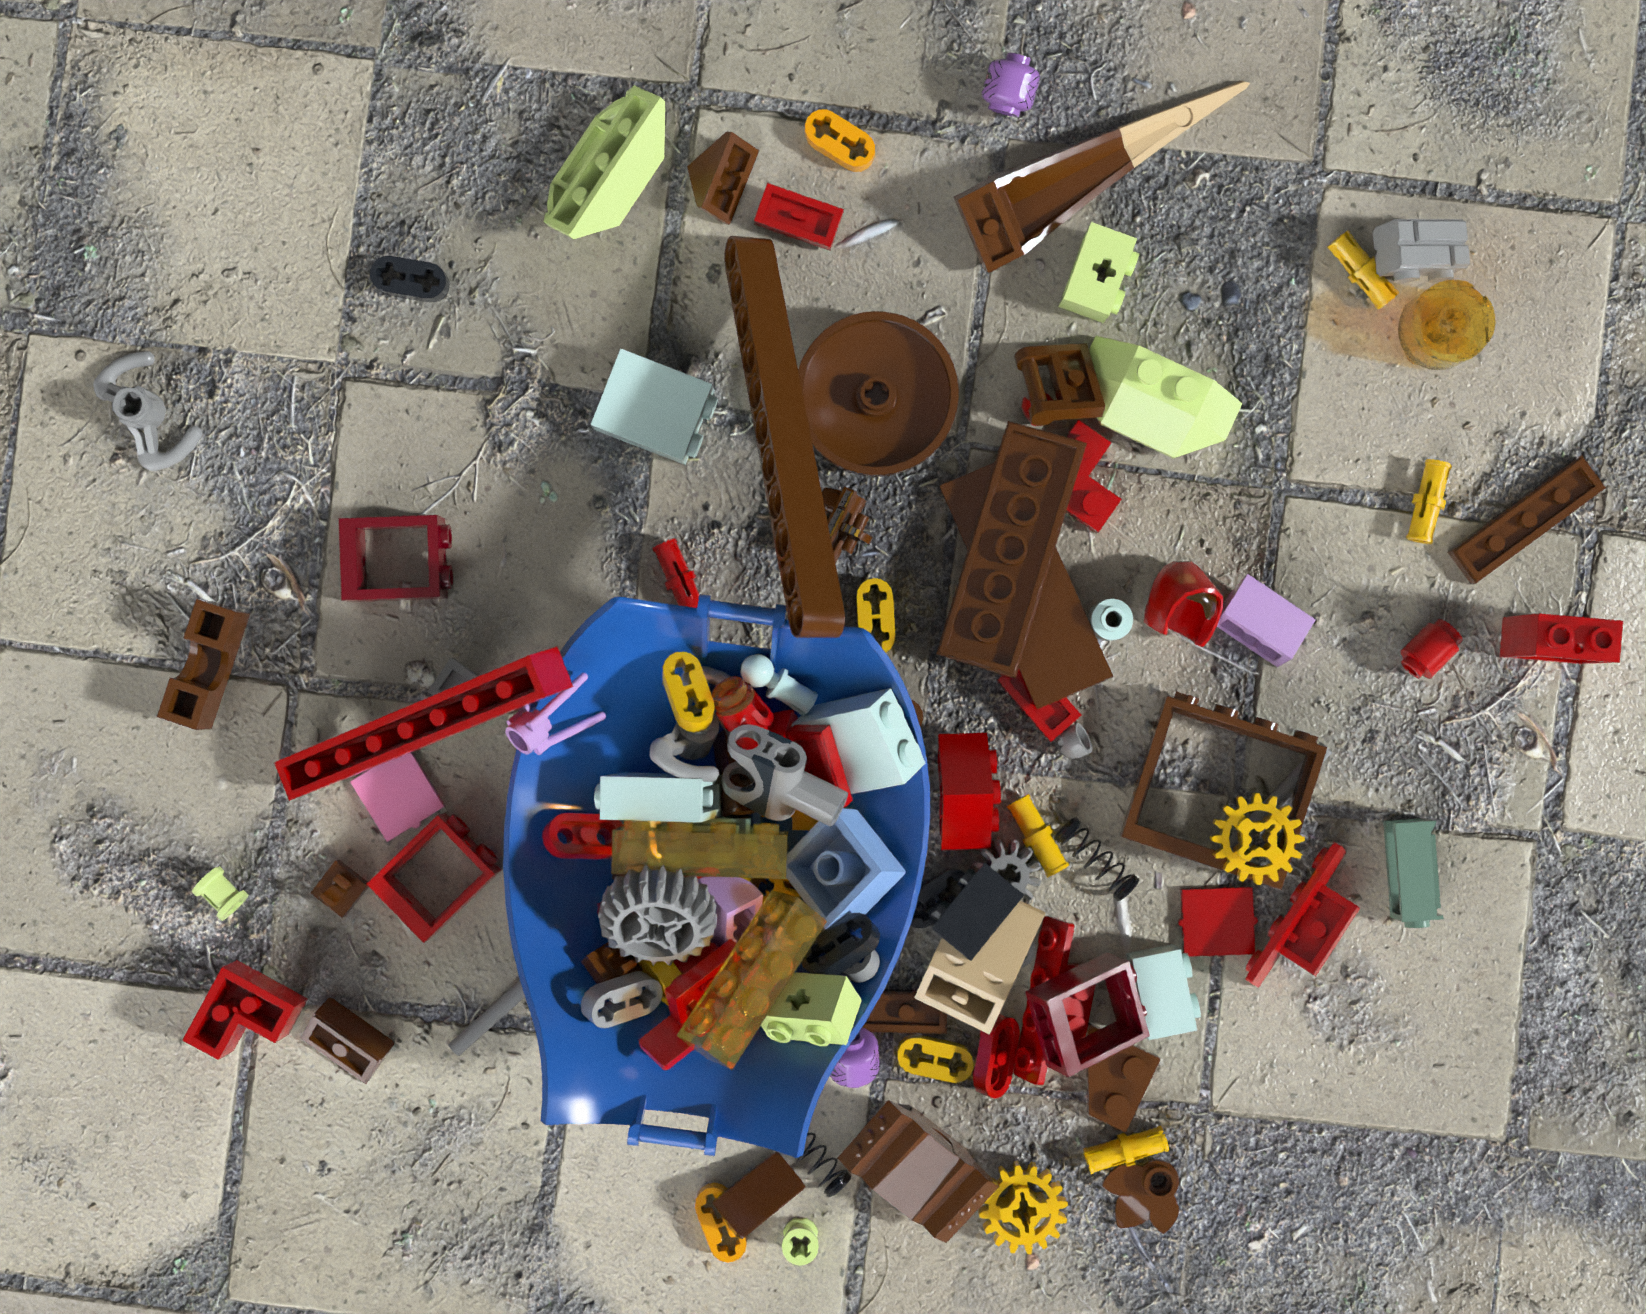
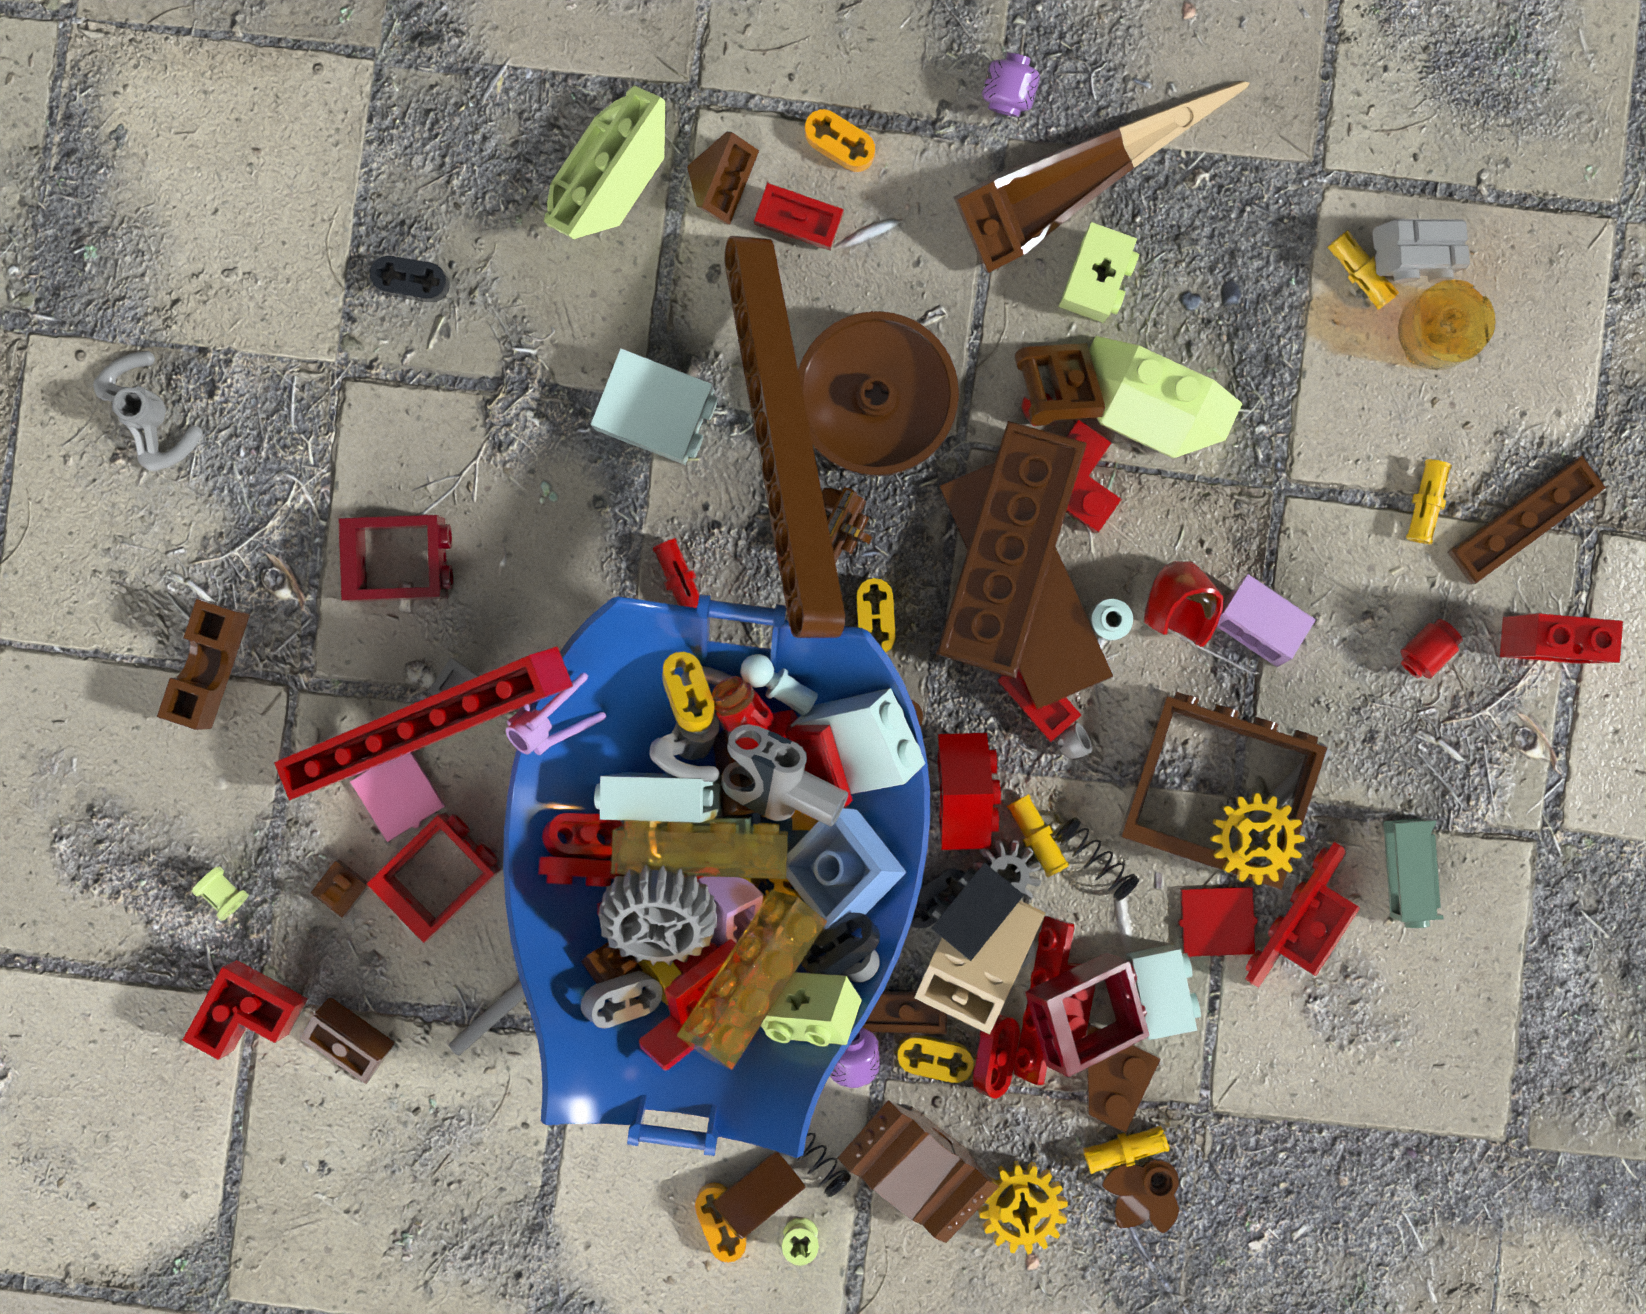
none -> red plate [538,857,621,887]

